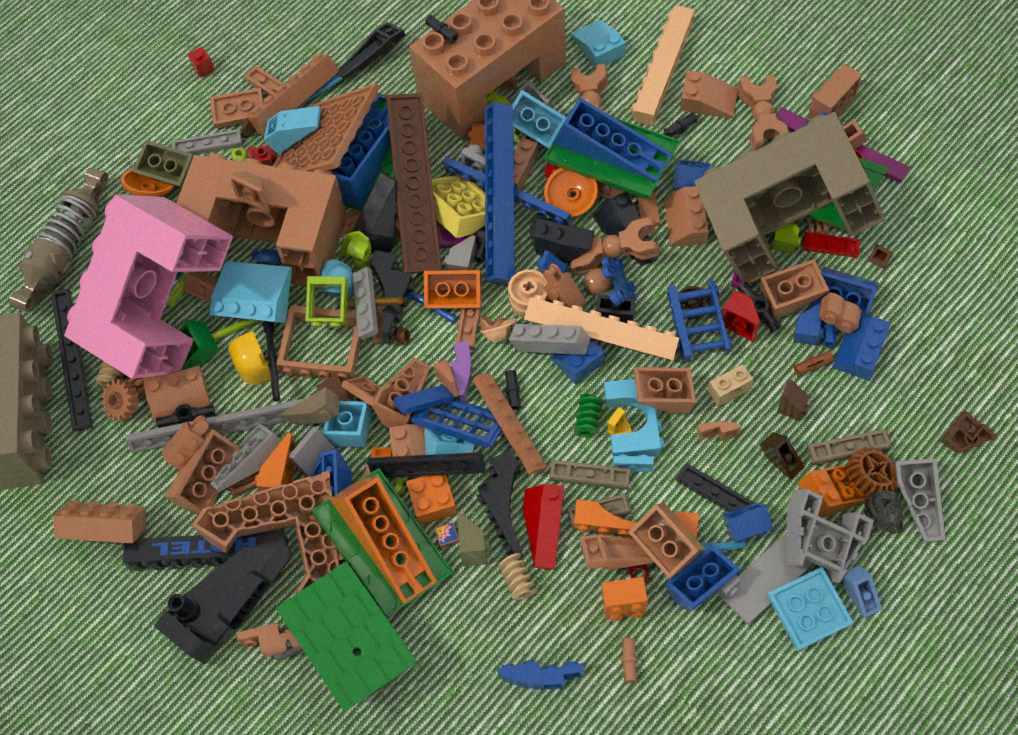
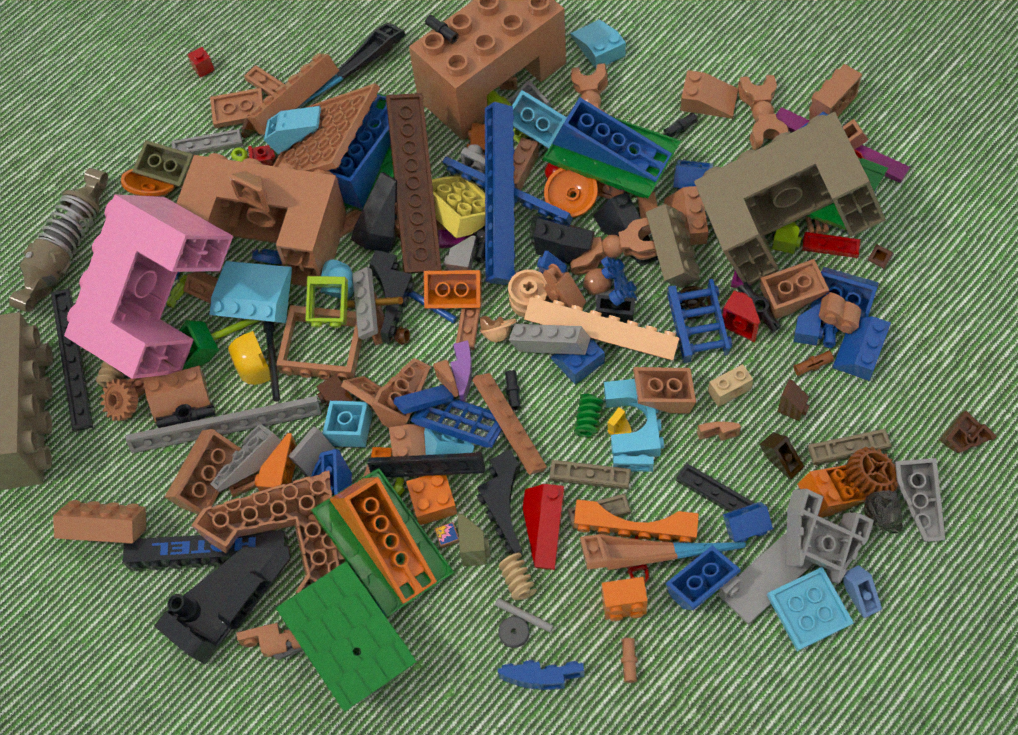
nougat brick [162,416,208,470] -> none
dark tan slope [282,387,339,425] -> none
lime panel [338,231,371,271] -> none
nougat slope [628,503,705,579] -> none
light nougat brick [631,5,695,126] -> none
none -> light grey bar [495,598,554,633]
none -> dark grey piece [498,616,530,648]
none -> dark tan brick [646,204,700,288]

